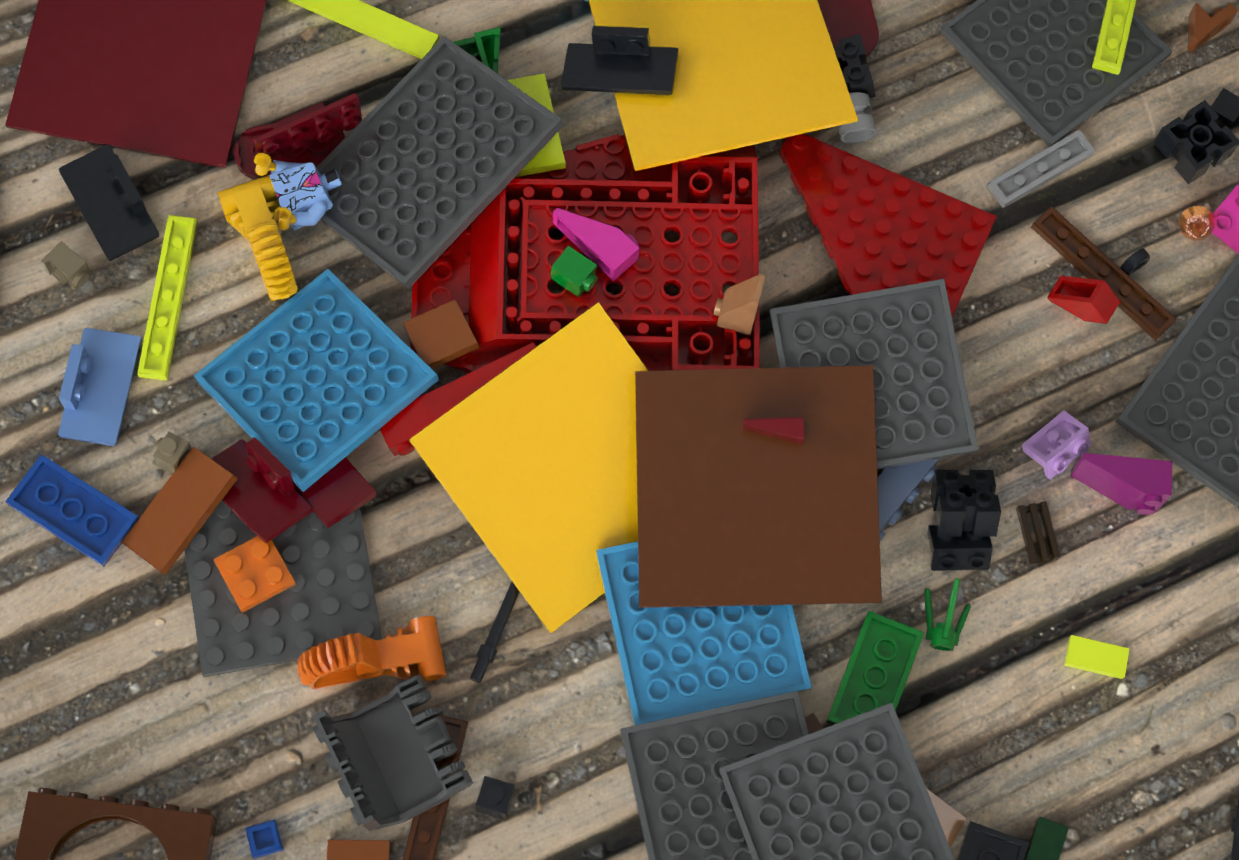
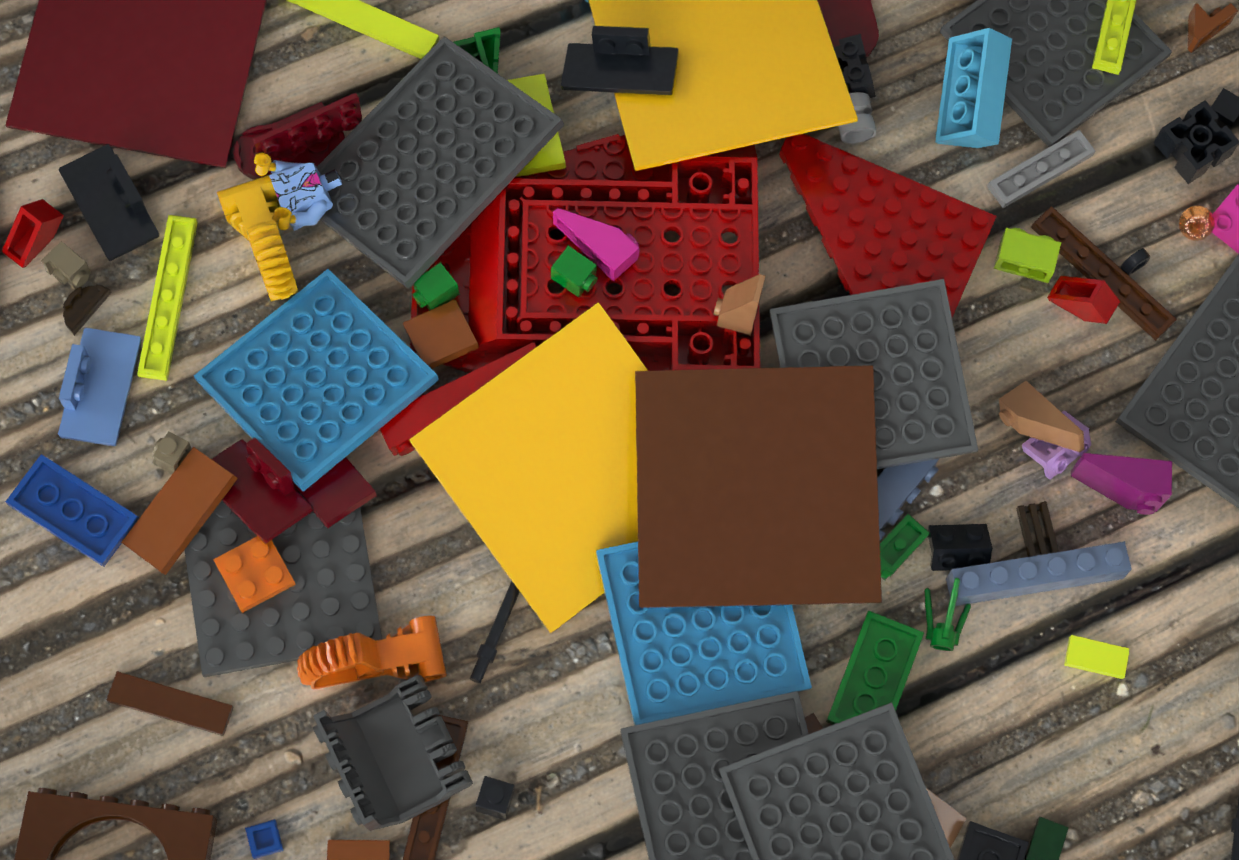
dark red slope [743,417,804,444] -> none
black brick [930,470,1001,537] -> none
none -> red slope [2,199,64,268]
none -> dark brown tile [63,284,111,336]
none -> reddish brown tile [106,671,234,736]
none -> green brick [412,262,460,311]
none -> green hinge [880,514,930,580]
none -> medium azure slope [935,28,1012,148]
none -> sand blue brick [946,541,1132,606]
none -> lime brick [994,228,1061,283]
none -> medium nougat slope [999,381,1085,452]

